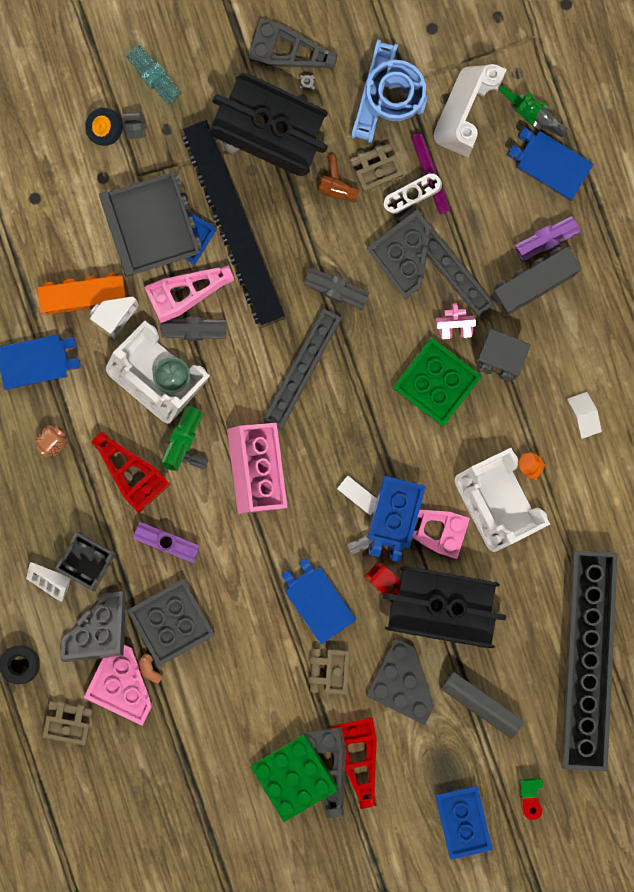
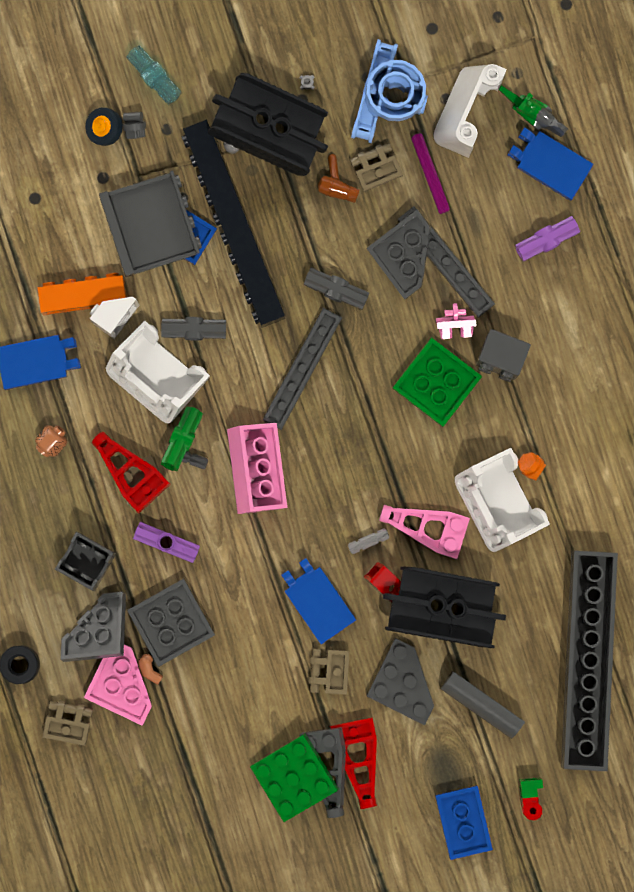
white slope [26,562,71,602] -> none
bright pink plate [144,266,235,323] -> none
sand green hat [153,357,190,394] -> none
dark grey plate [248,18,338,70] -> none
white piece [337,476,377,516] -> none
blue tile [367,475,426,562] -> none
white beam [384,174,442,214] -> none
dark grey brick [491,246,582,318] -> none
white slope [567,392,602,439] -> none

